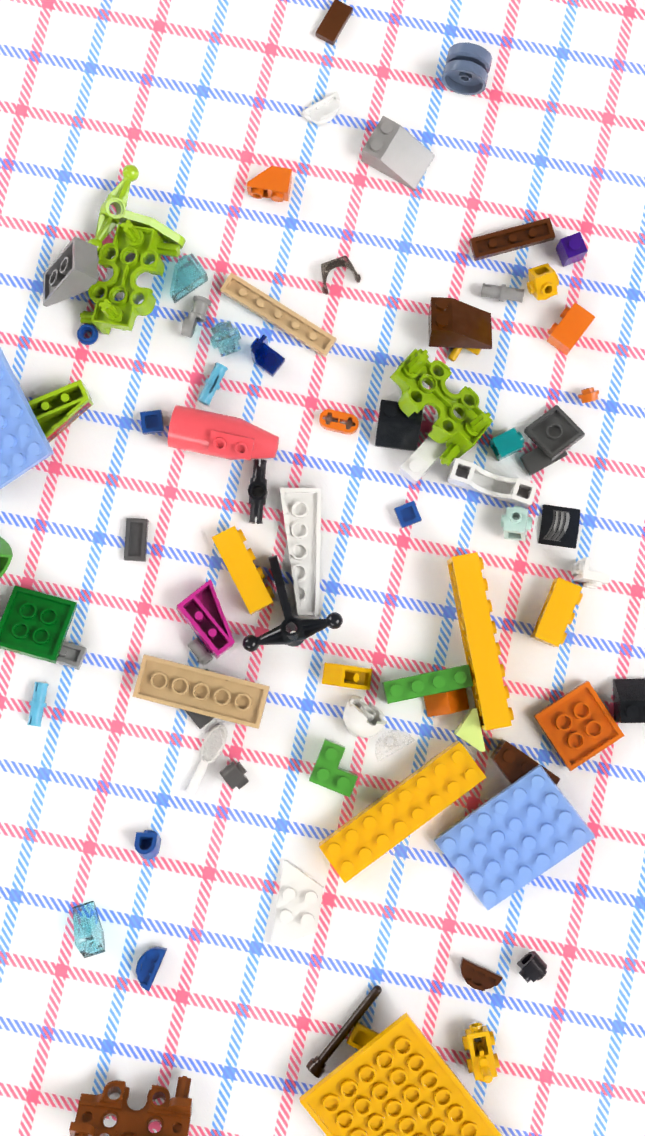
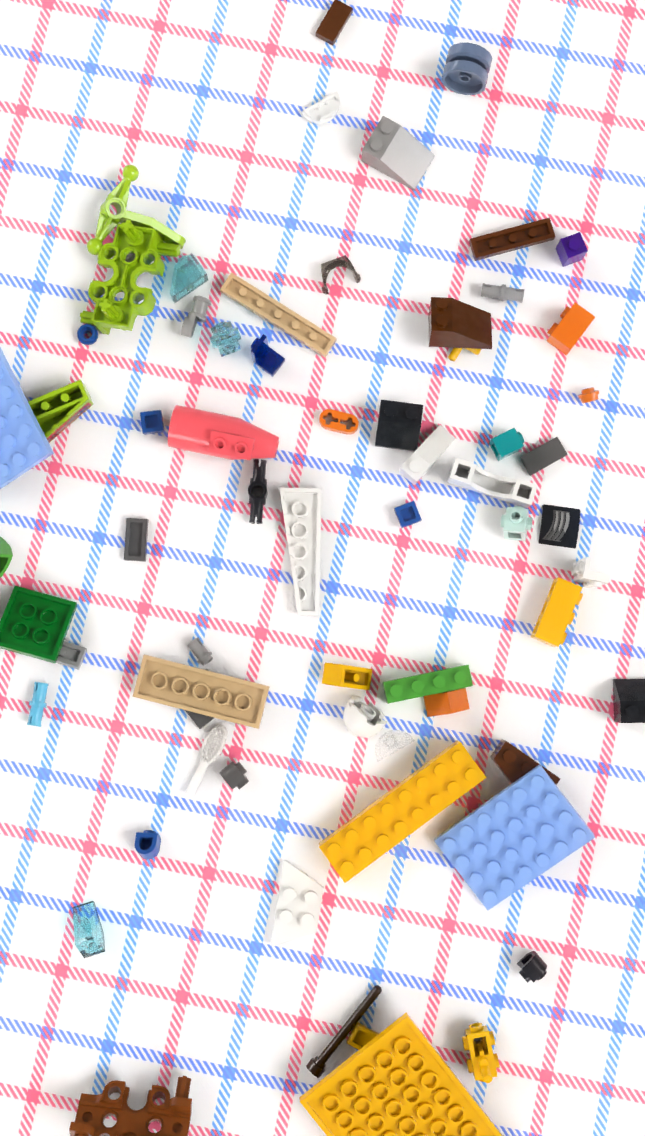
light grey slope [43,236,99,307] -> none
blue plate [136,947,167,992] -> none
dark pink wedge [176,579,235,659] -> none
medium azure pin [197,362,228,406] -> none
yellow brick [212,526,275,615] -> none
black piece [243,555,343,652] -> none
orange slope [247,166,292,202] -> none
bright green brick [309,738,358,797] -> none
lime gear [390,348,493,466] -> none
yellow brick [447,552,514,731] -> none
yellowish green slope [453,708,486,752] -> none
reddish brown plate [460,957,503,991] -> none
dark grey tile [524,405,585,461] -> none
yellow brick [527,263,559,300] -> none
orange plate [533,681,624,771] -> none

